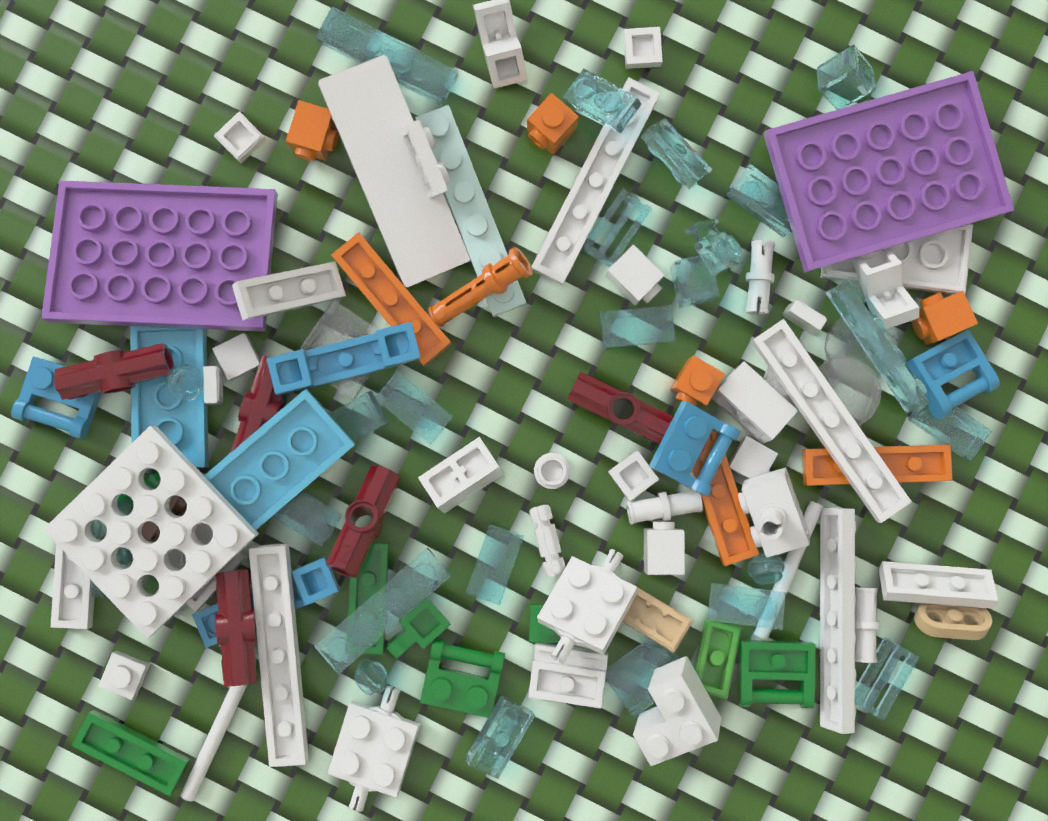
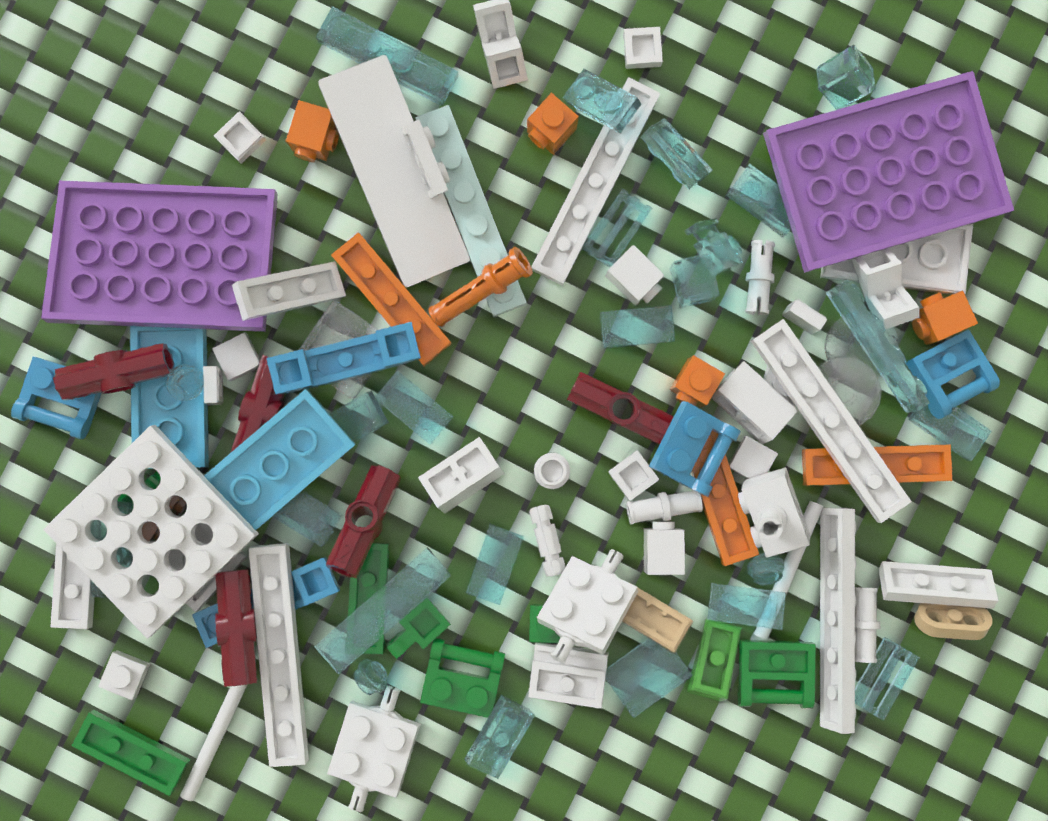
white brick [633,656,722,766] -> none

